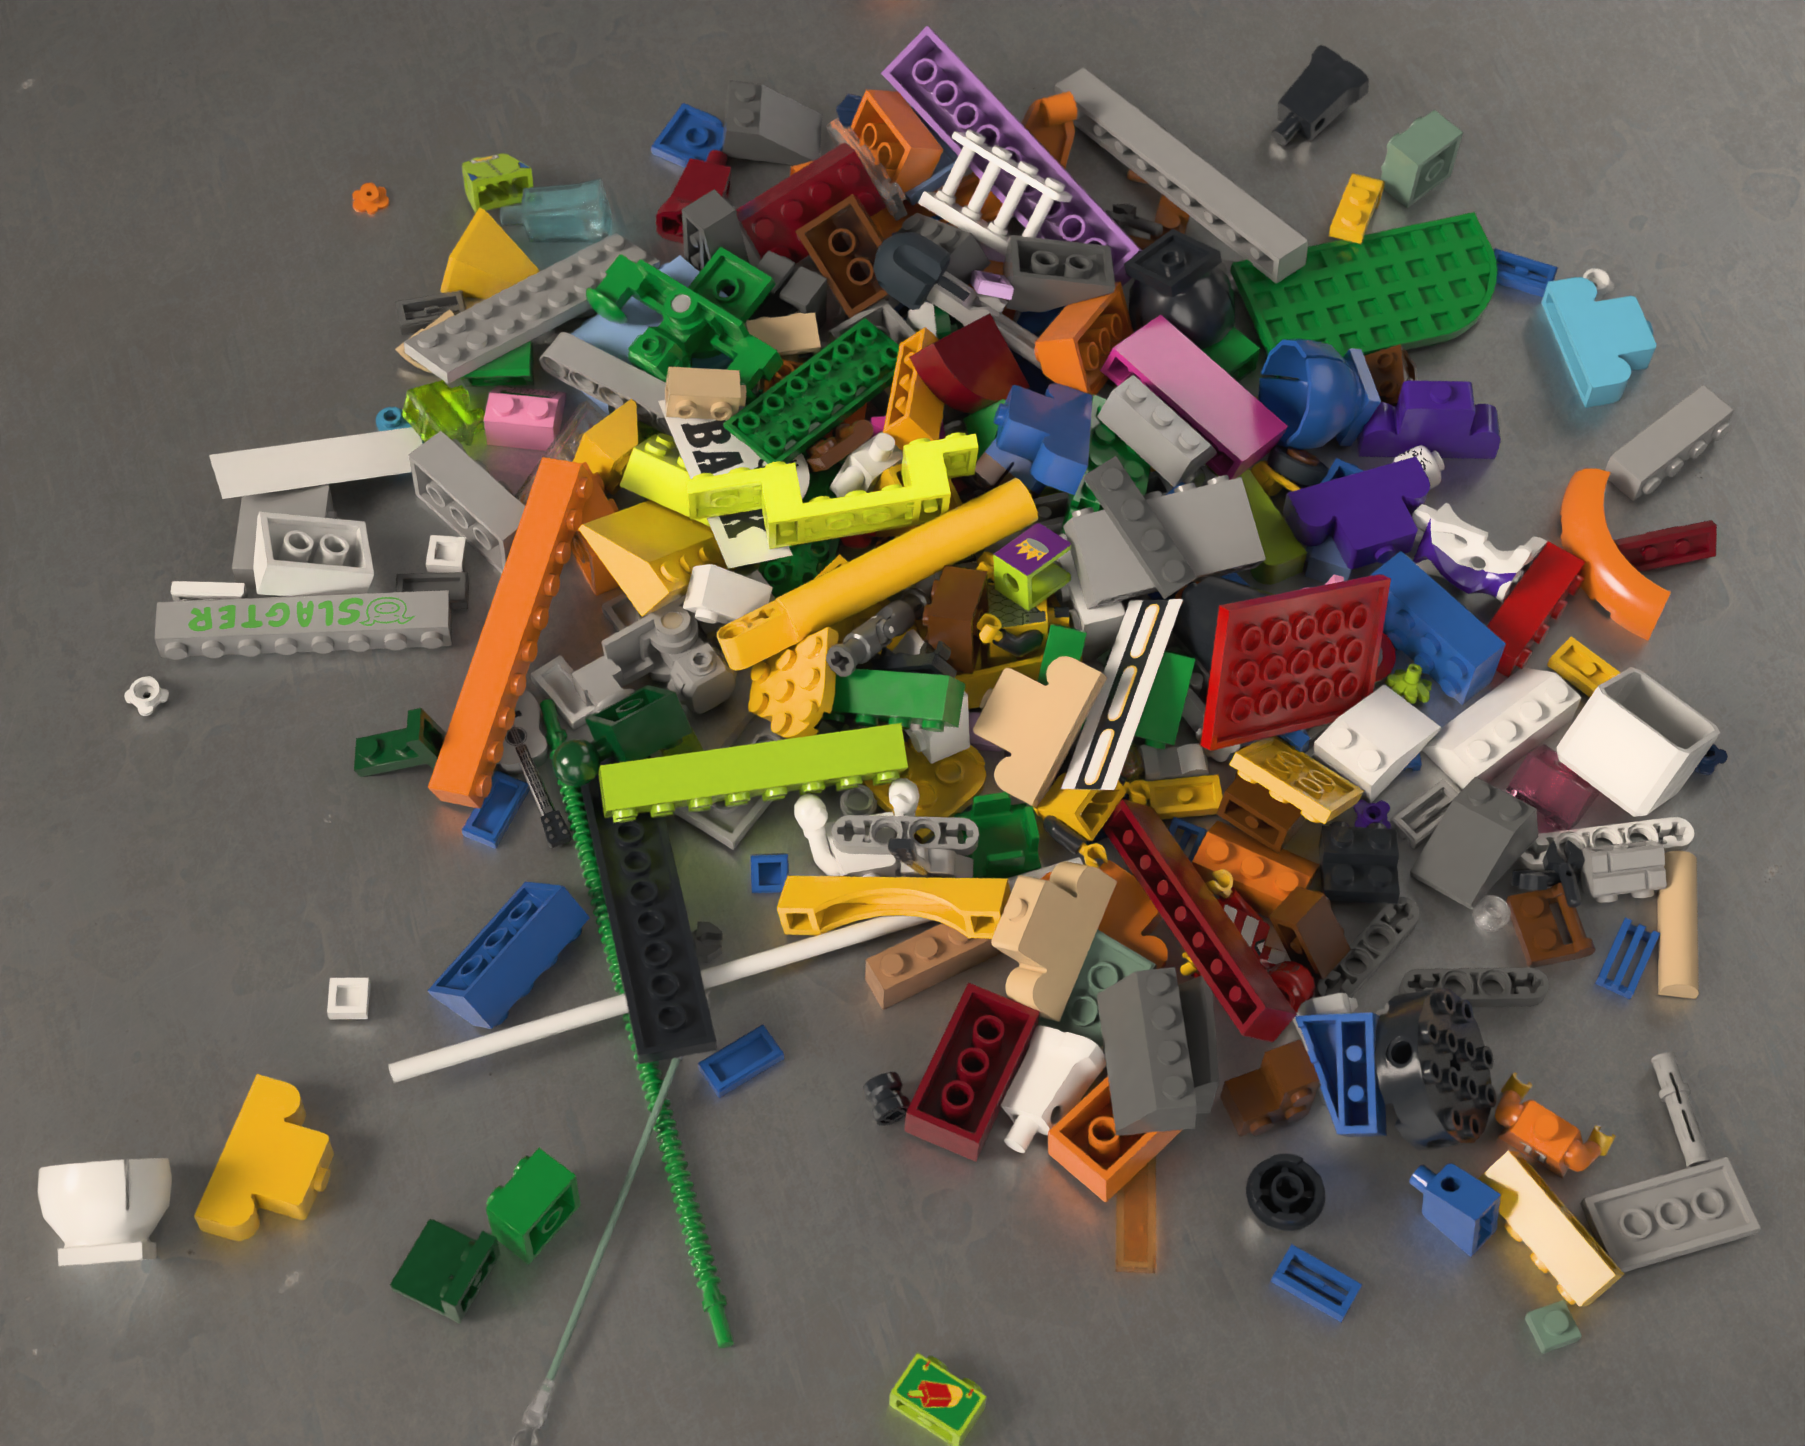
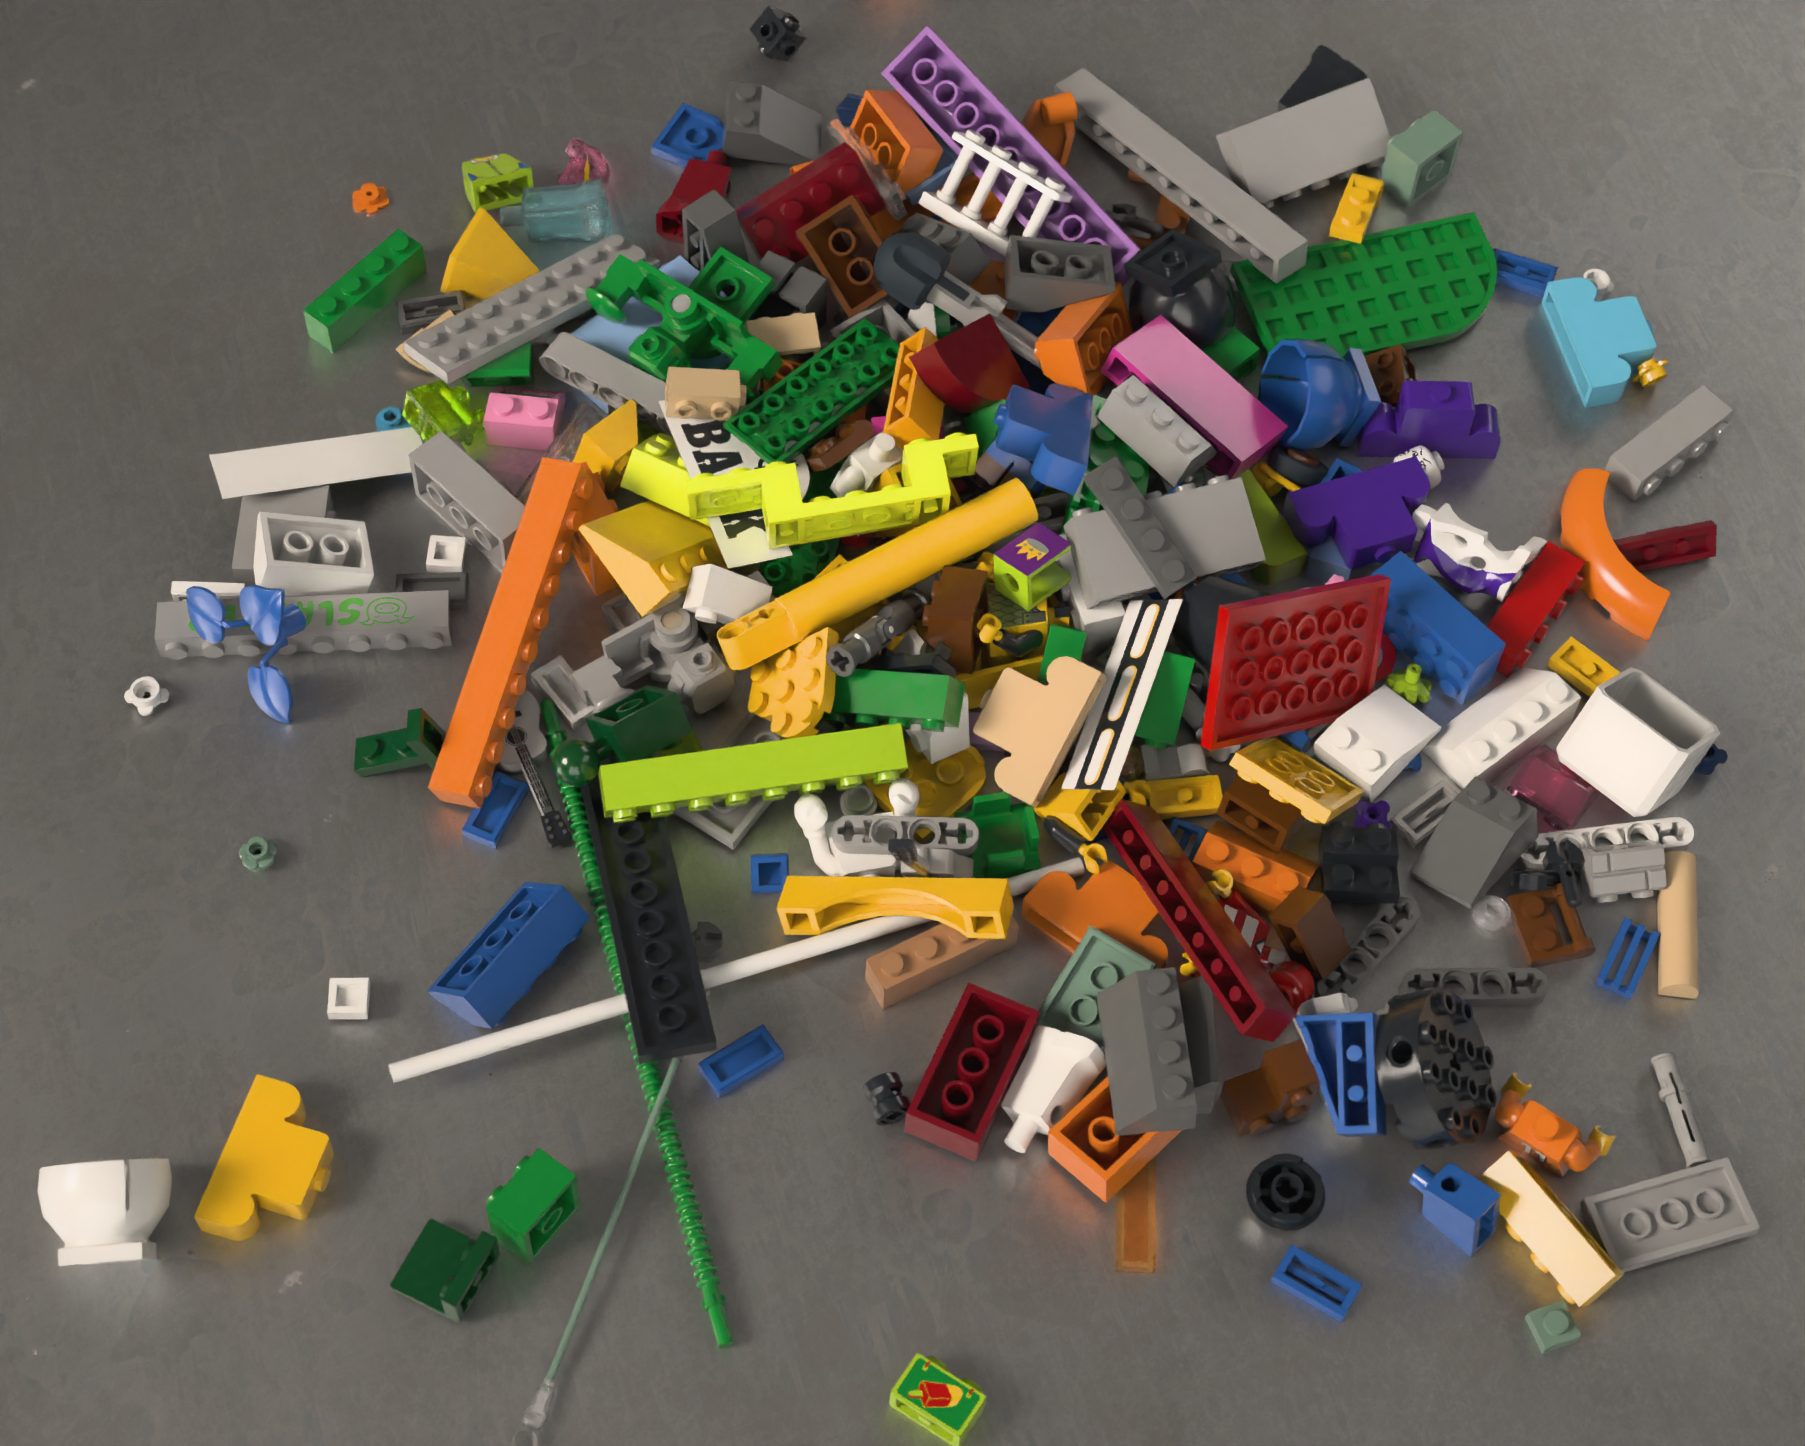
lavender tile [970,270,1014,300] -> none
tan brick [991,861,1117,1022] -> none
none -> plant [186,585,306,723]
none -> sand green plate [239,836,277,872]
none -> green brick [303,229,427,353]
none -> clear pink hair [556,138,611,198]
none -> black brick [749,5,807,62]
none -> light grey brick [1216,77,1391,208]
none -> yellow plate [1632,358,1669,388]

